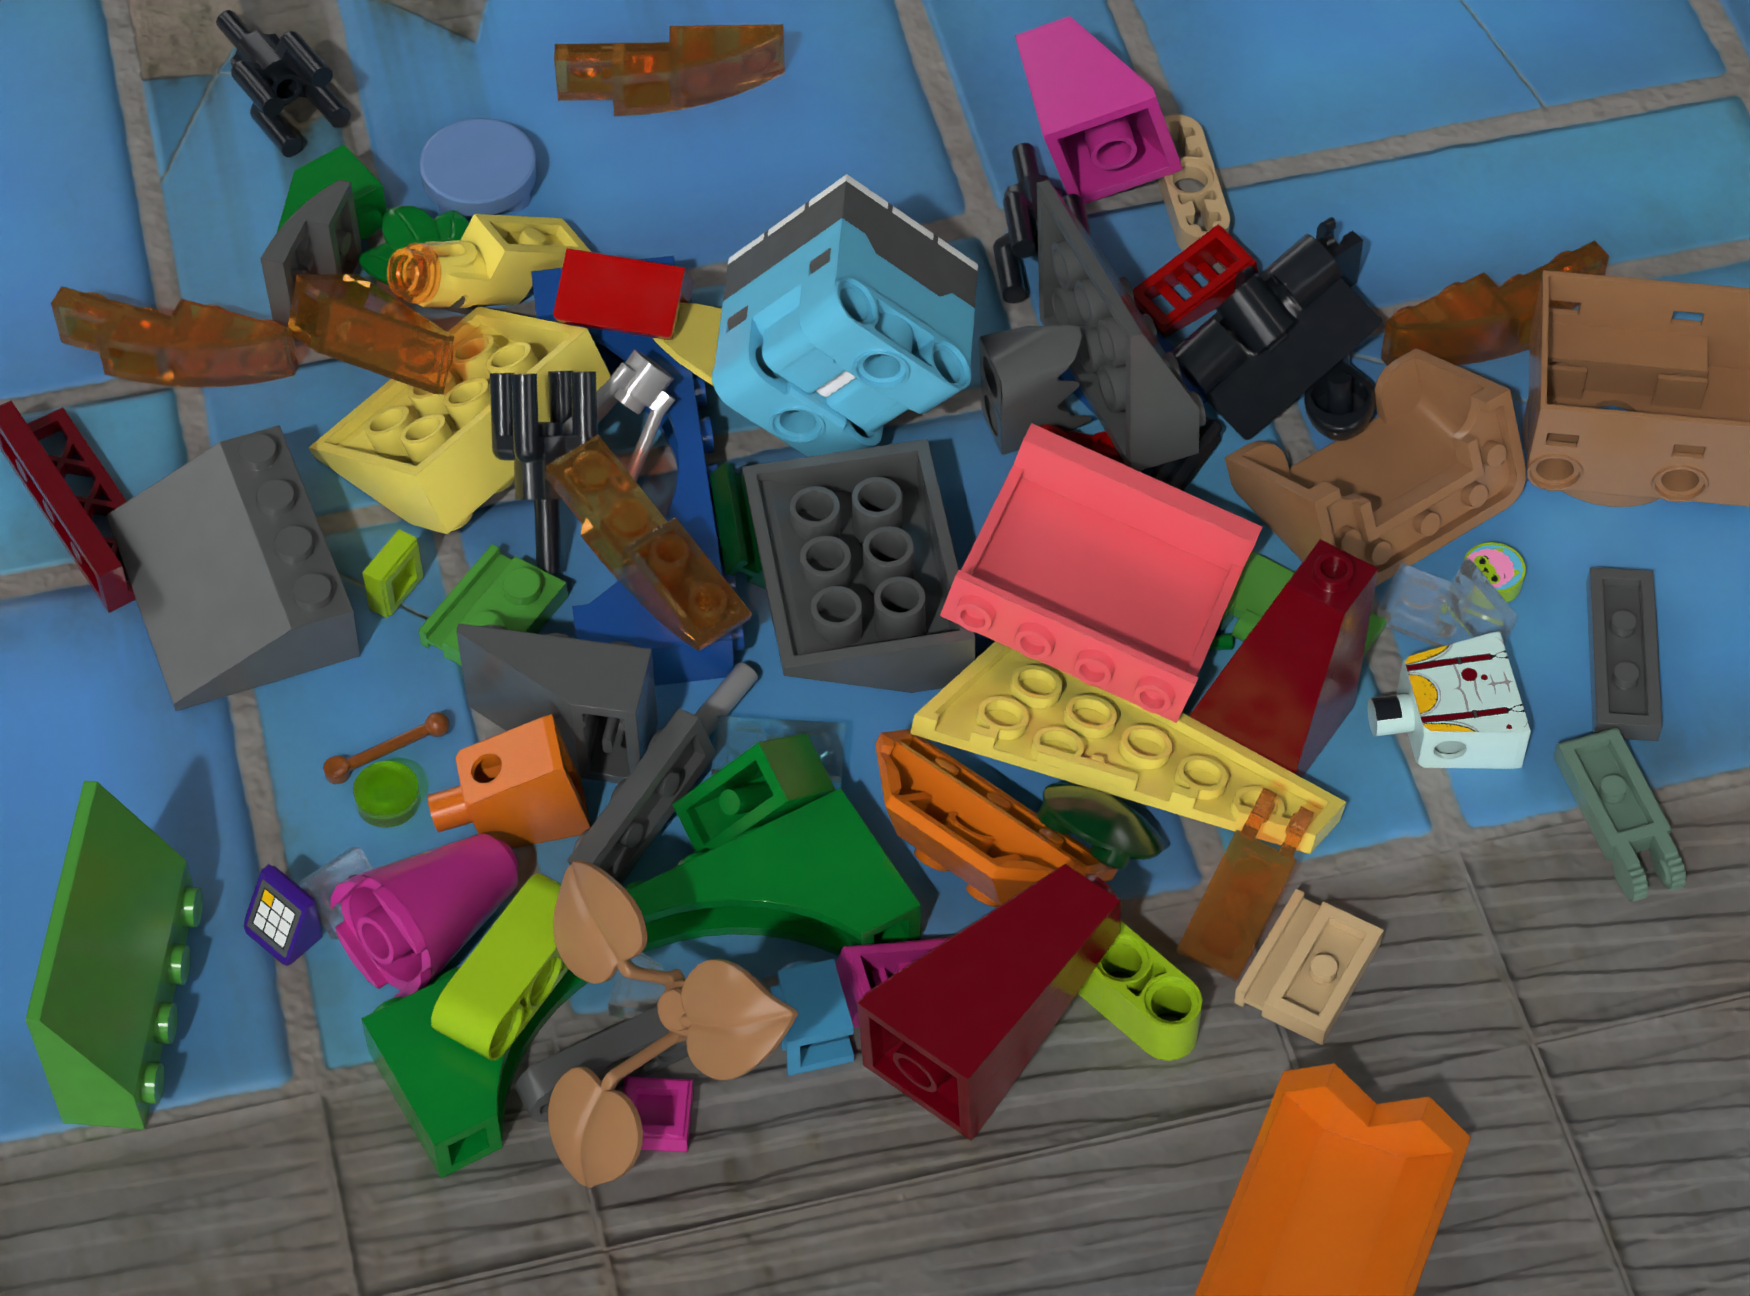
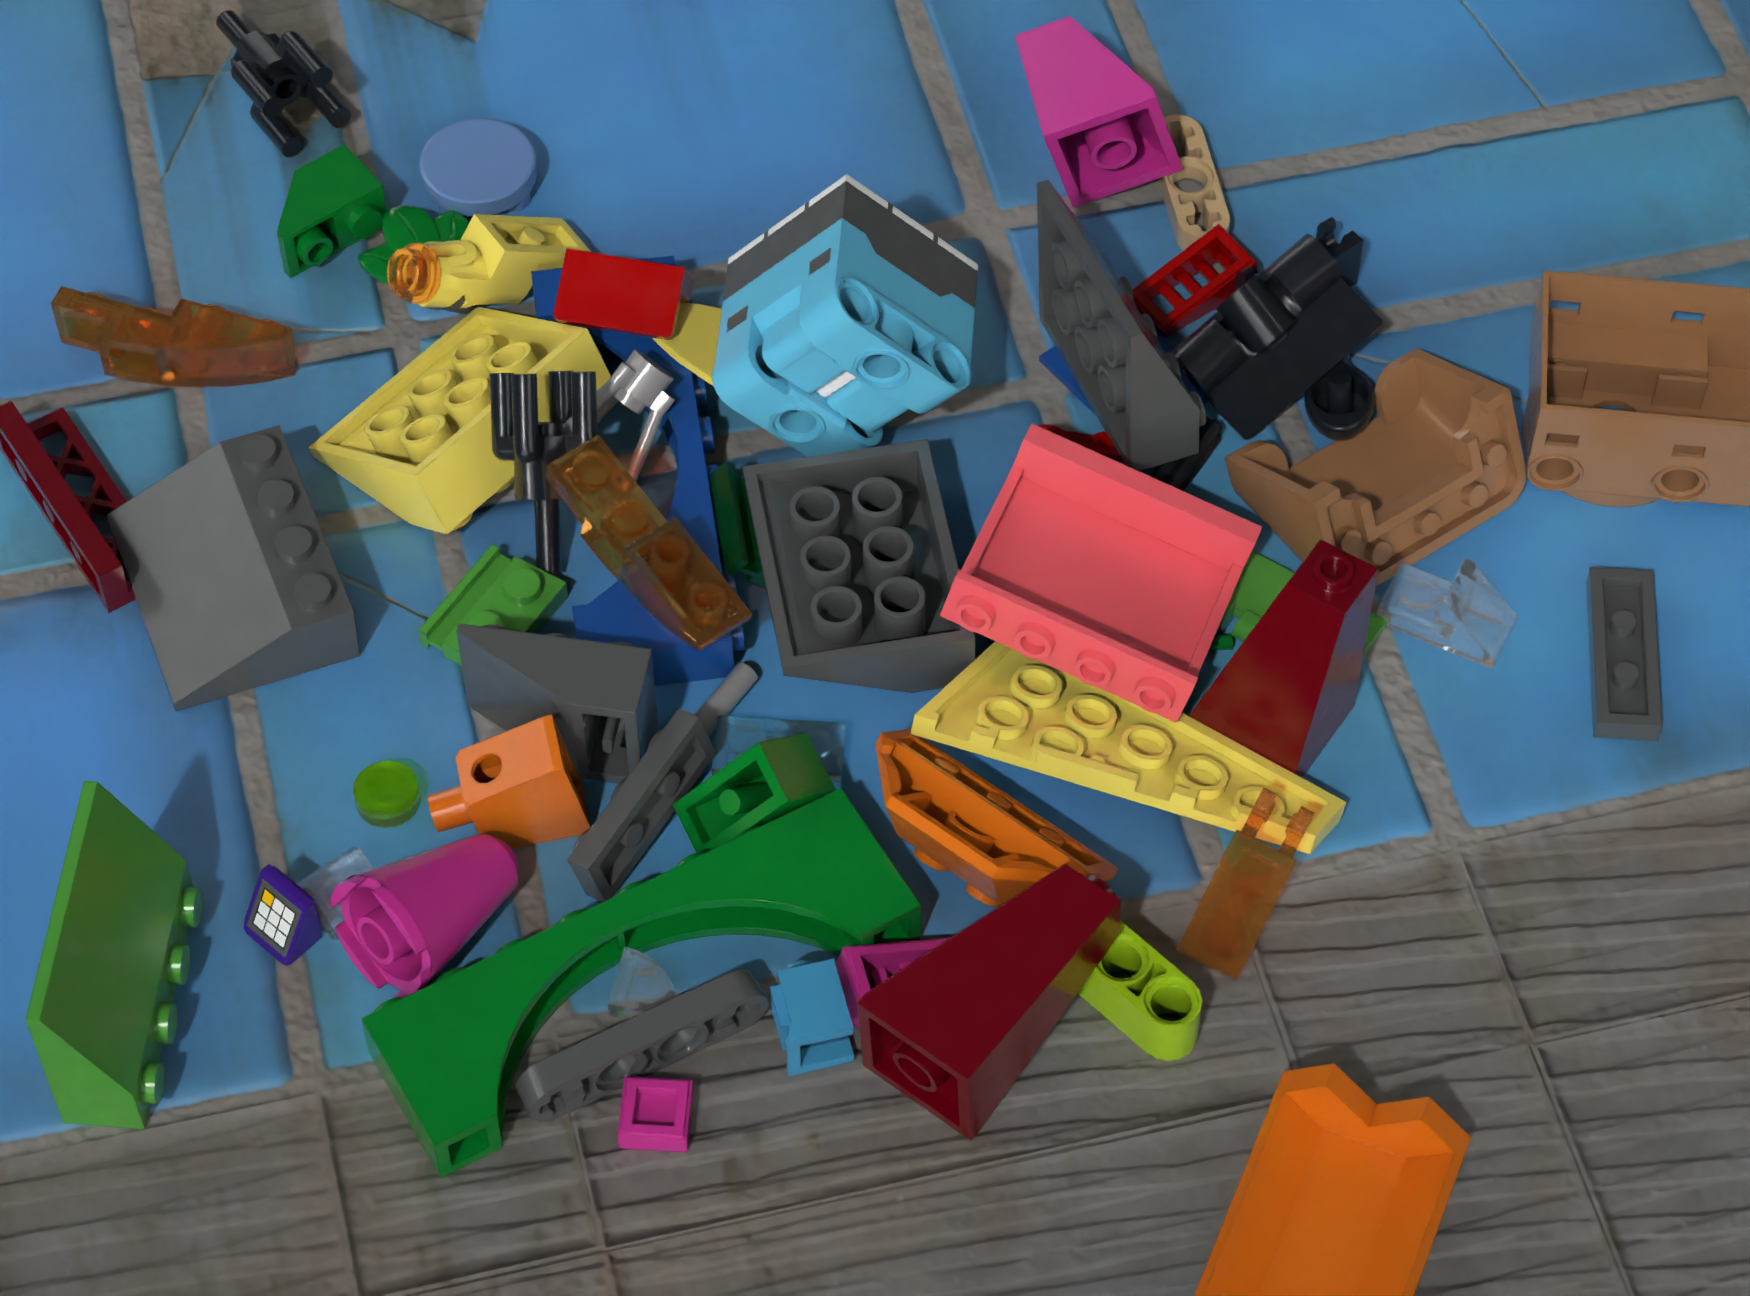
dark grey slope [260,180,363,343] -> none
clear orange slope [287,274,454,394] -> none
dark orange hinge [323,712,450,784] -> none
lime tile [362,529,424,618] -> none
lime beam [431,873,569,1060] -> none
medium nougat plant [548,861,798,1189] -> none
clear orange slope [554,24,785,116] -> none
dark grey piece [979,325,1092,455] -> none
black plant [993,143,1092,303] -> none
dark green dish [1037,783,1164,870] -> none
tan plate [1234,889,1384,1045] -> none
light aqua torso [1368,632,1531,769] -> none
clear orange slope [1380,240,1609,366] -> none
tile [1460,542,1526,606] -> none
sand green hinge [1553,728,1687,902] -> none

